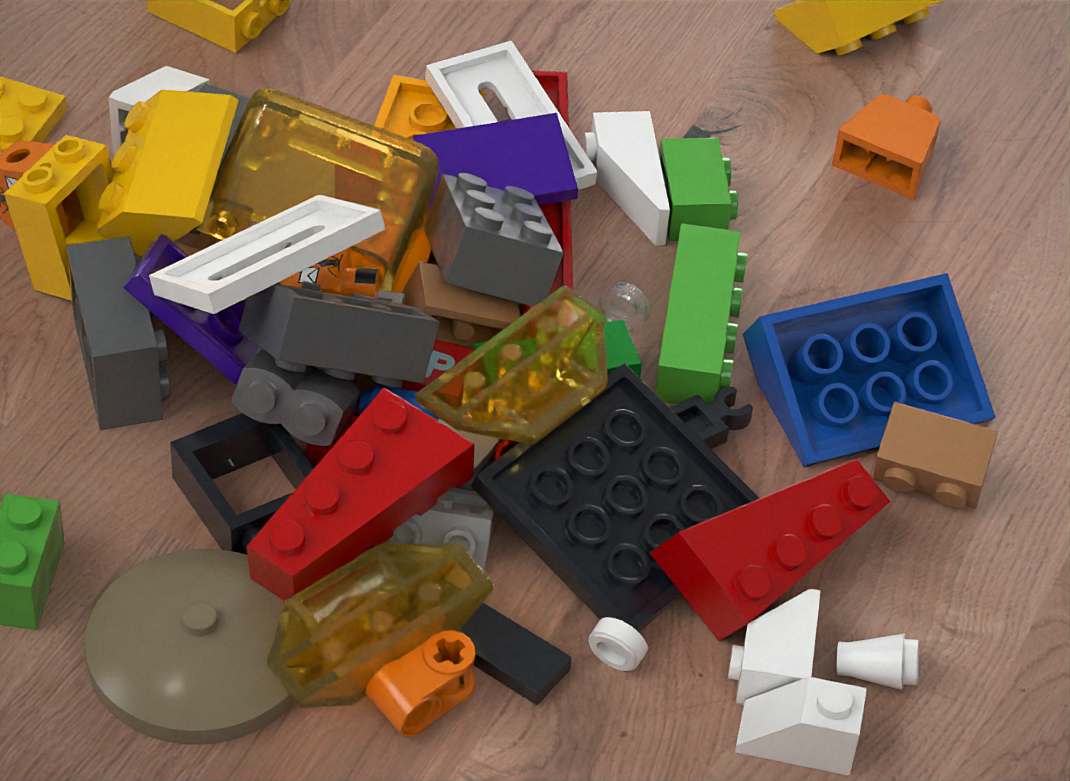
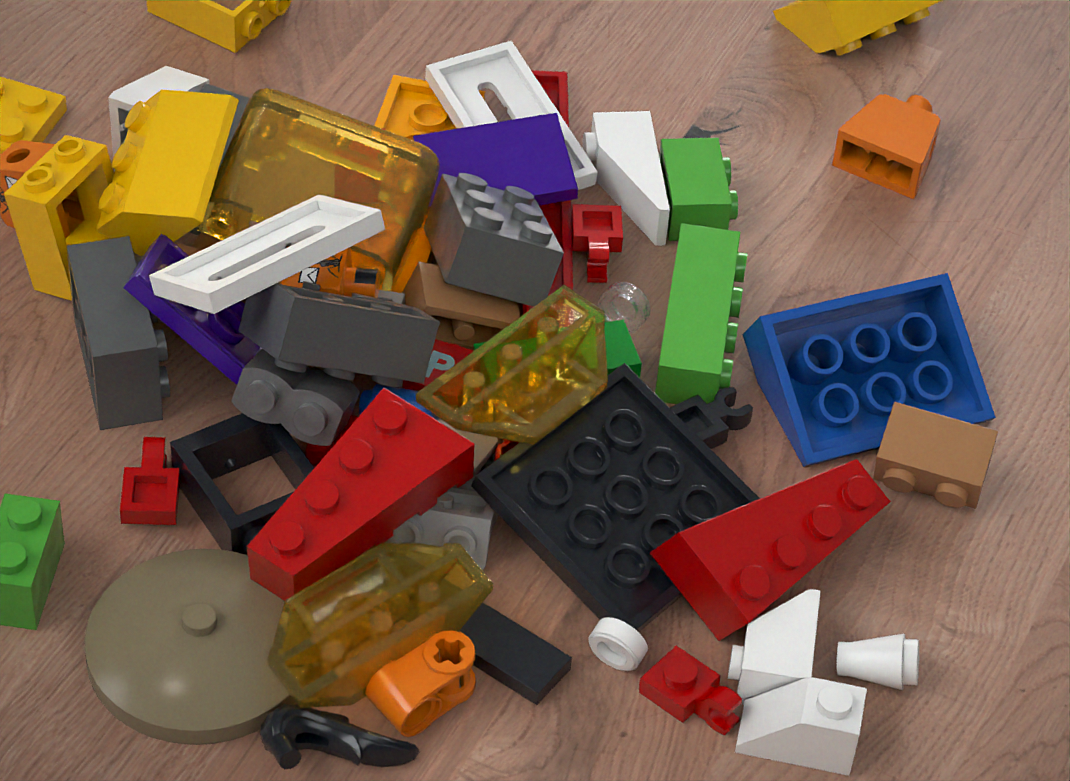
none -> red plate [120,437,180,525]
none -> black piece [260,704,420,769]
none -> red plate [571,204,623,283]
none -> red plate [639,645,742,735]

